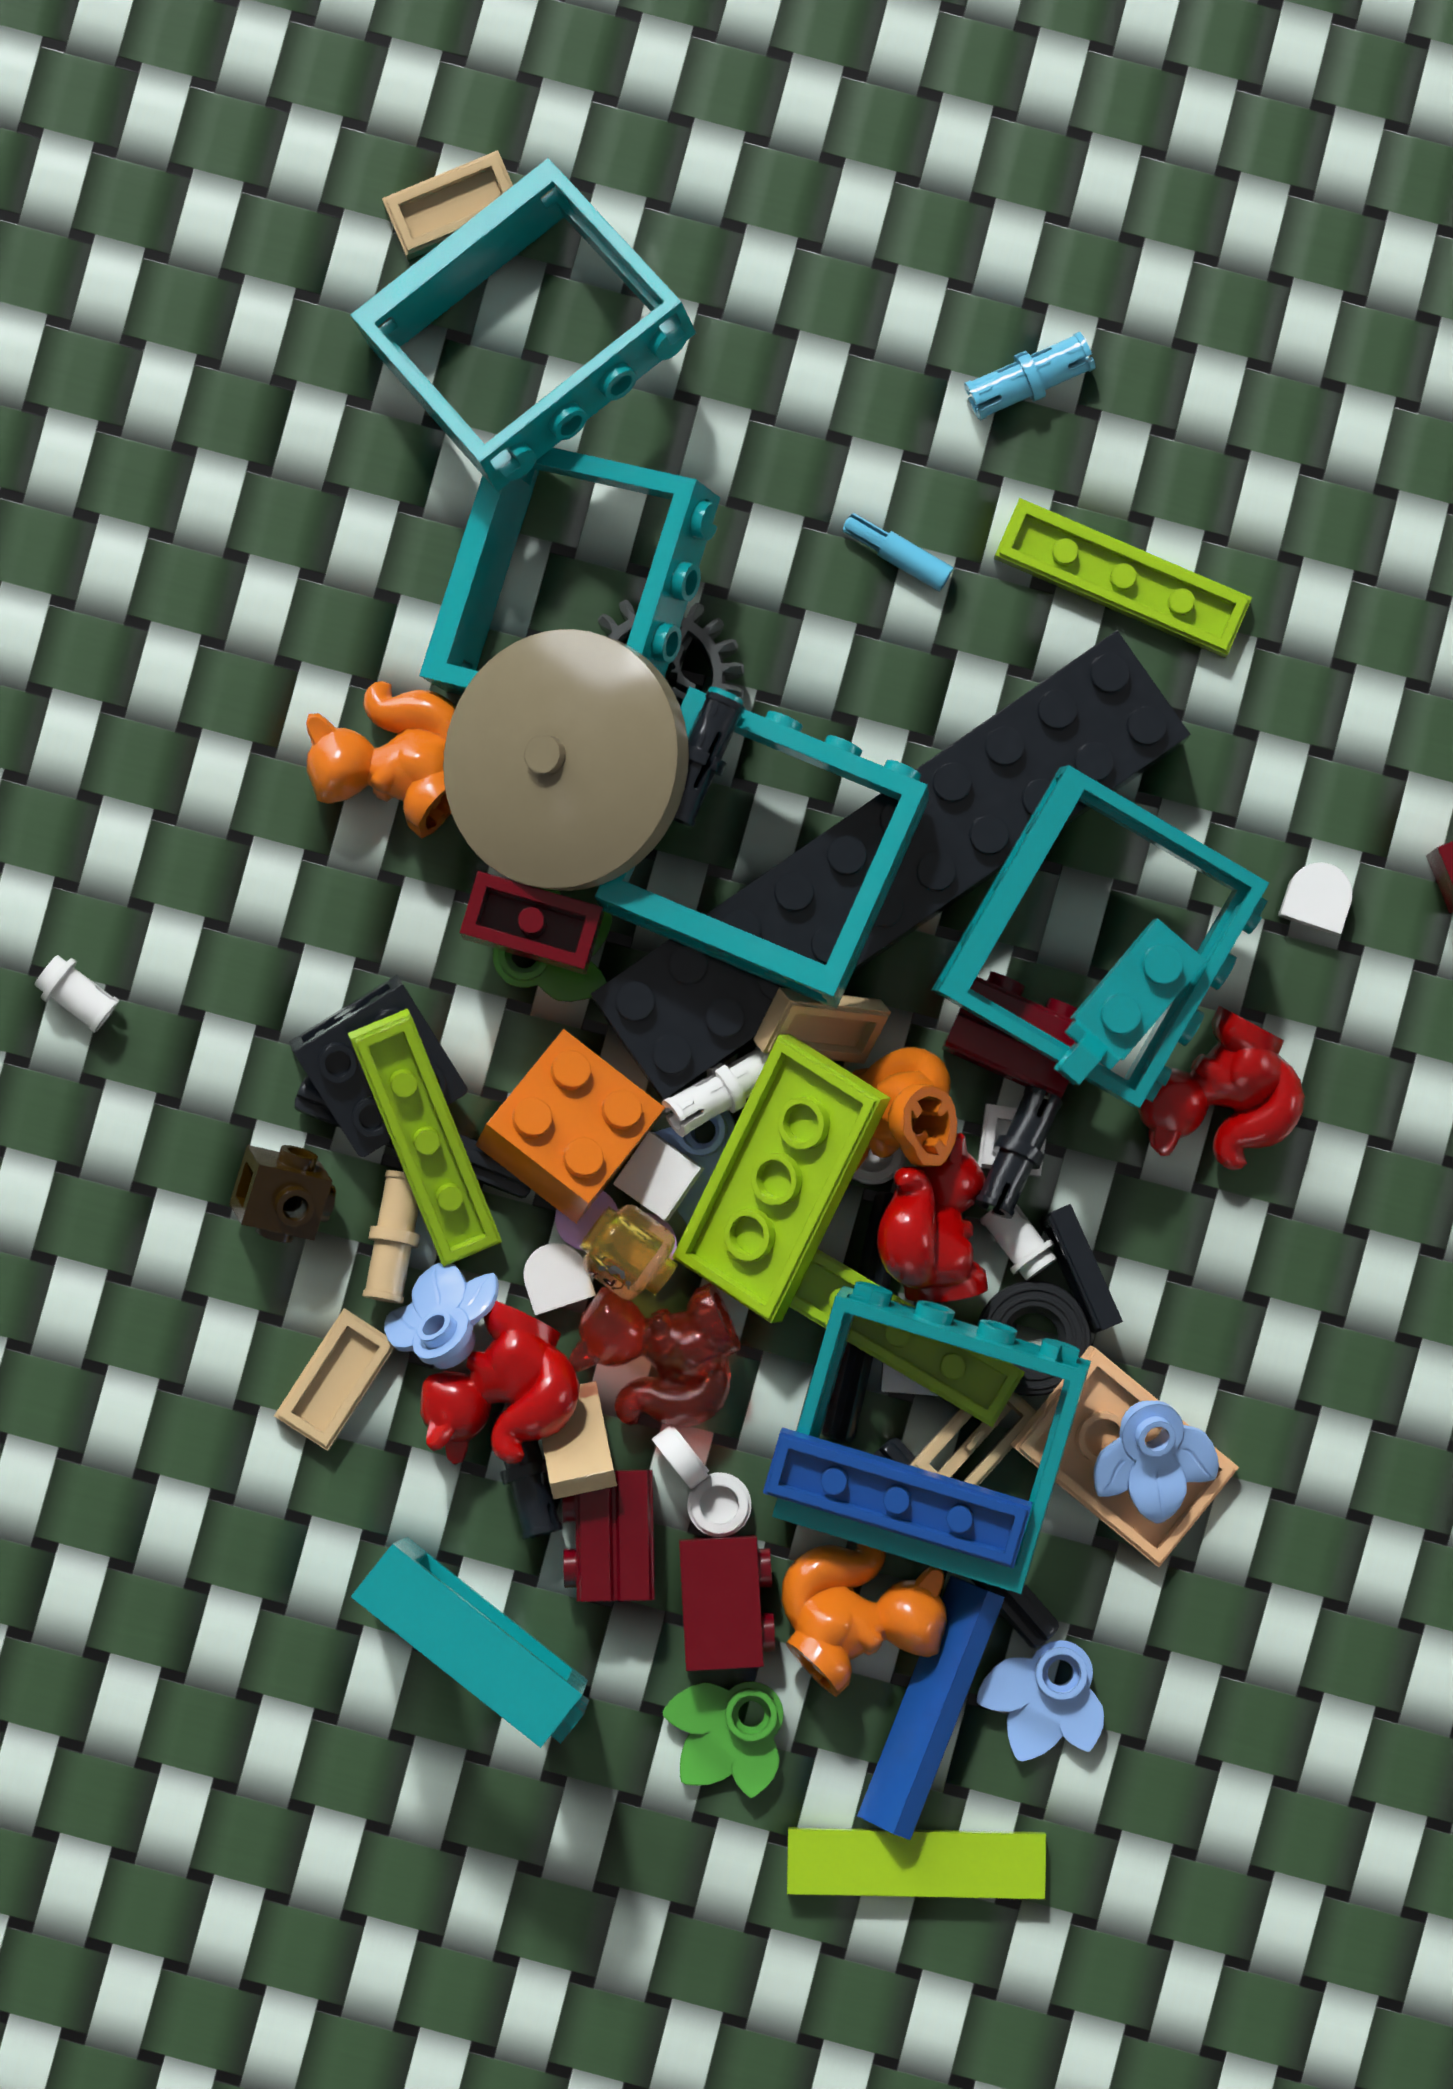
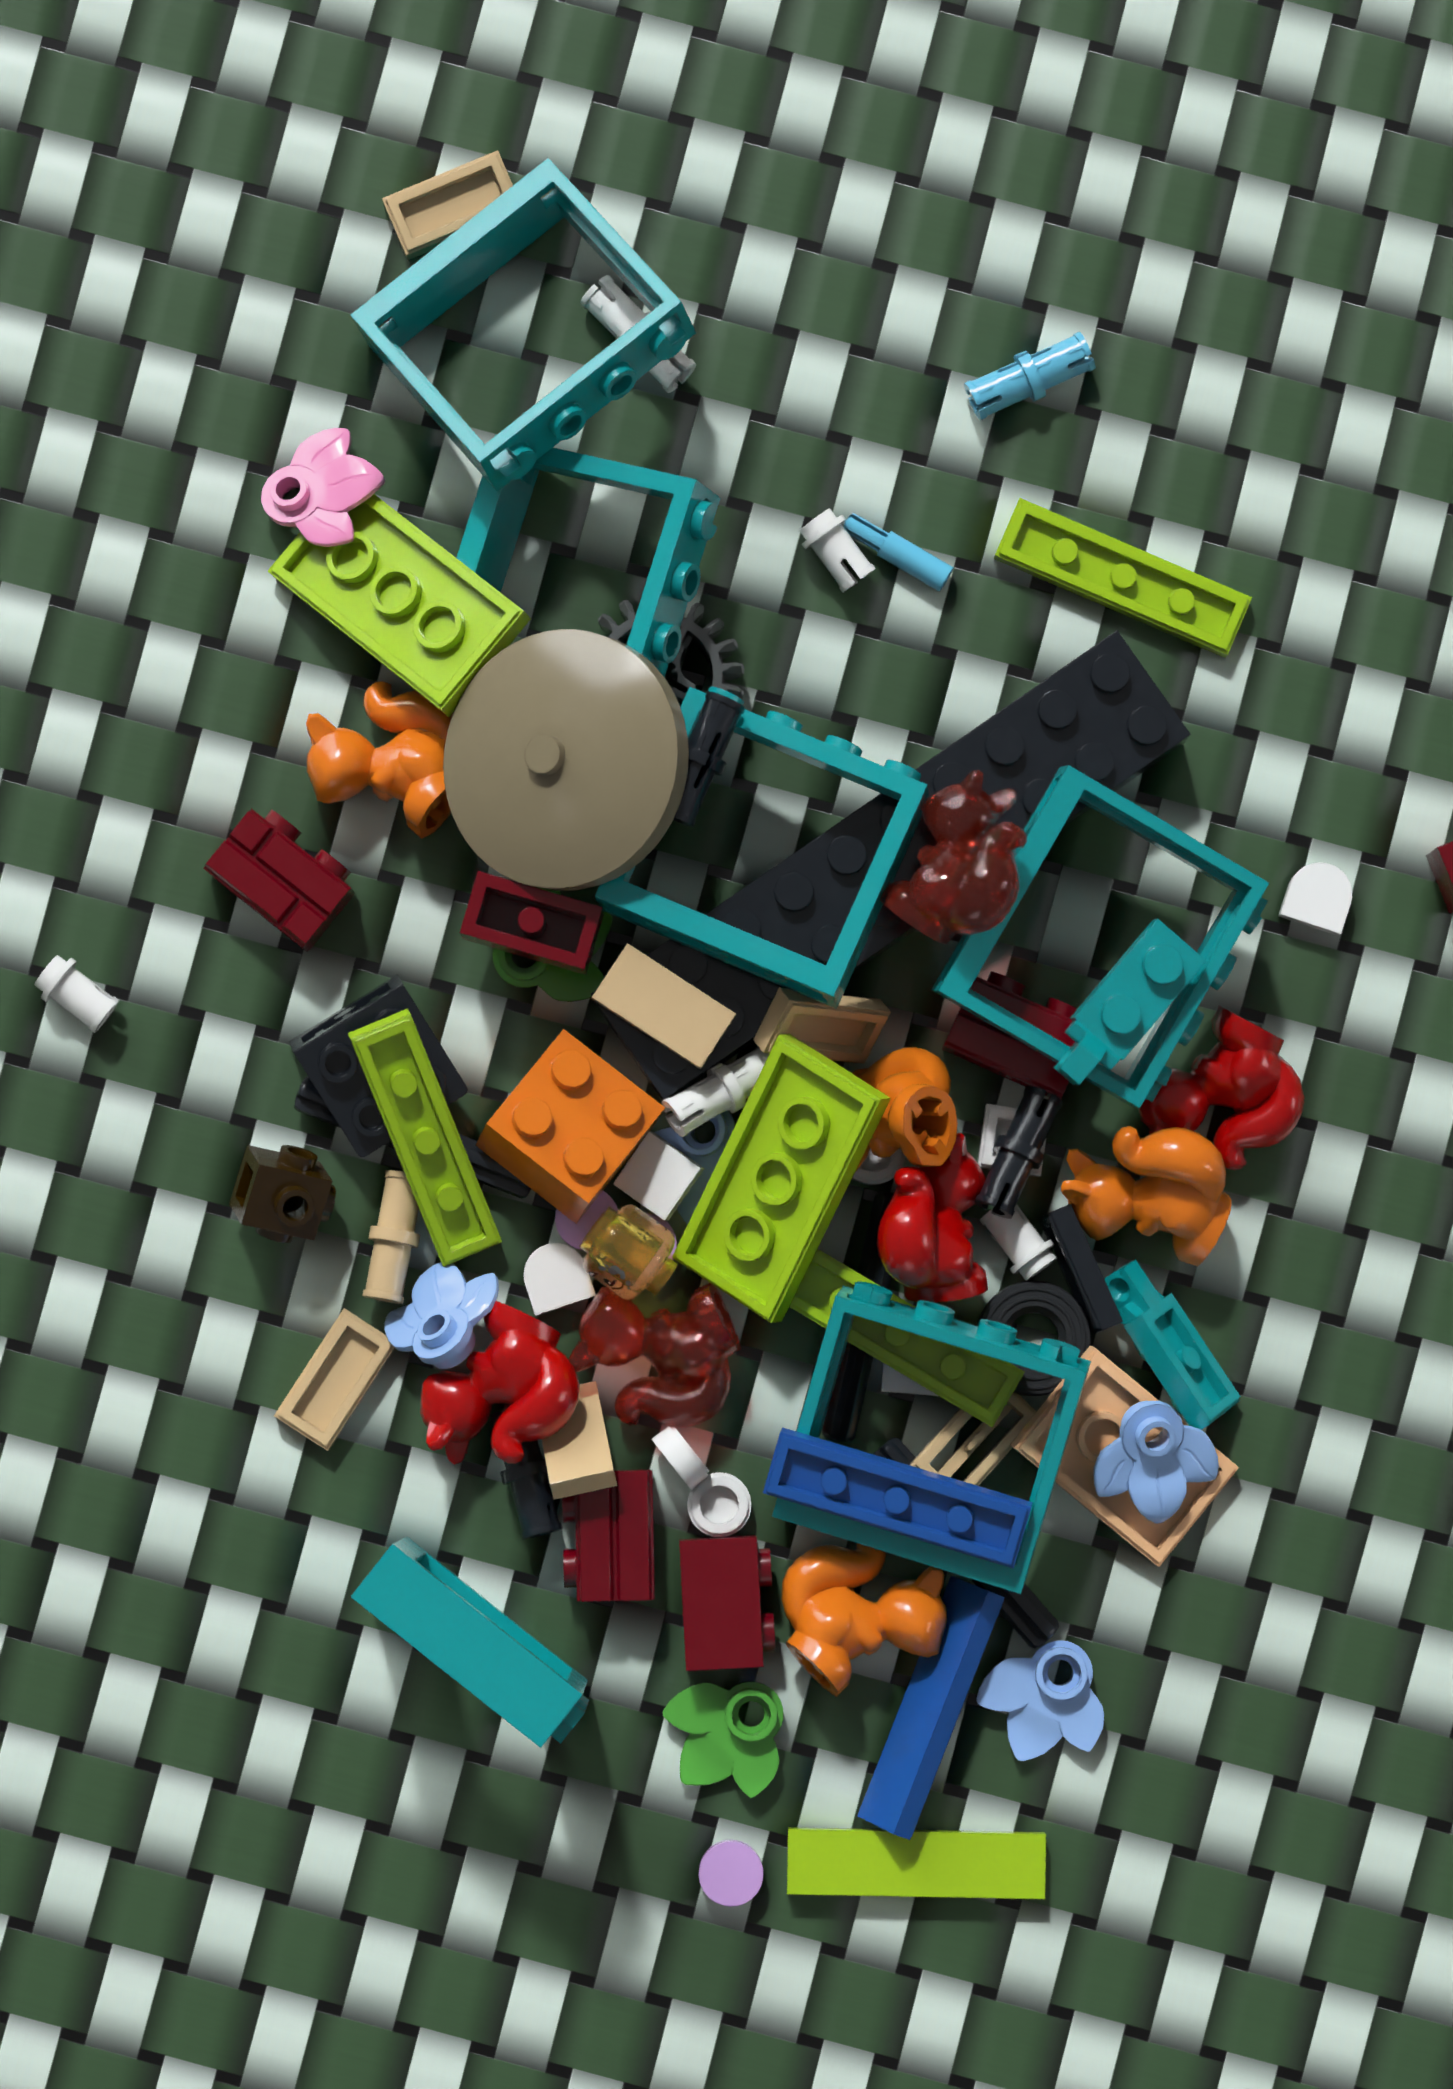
none -> dark red brick [204,808,355,952]
none -> bright pink plate [261,428,385,547]
none -> lime tile [268,494,531,717]
none -> white pin [580,275,696,393]
none -> tan tile [592,943,736,1070]
none -> lavender tile [699,1839,763,1907]
none -> white pin [799,508,876,593]
none -> clear red animal [880,770,1027,945]
none -> orange animal [1061,1126,1232,1266]
none -> teal hinge [1104,1259,1241,1430]

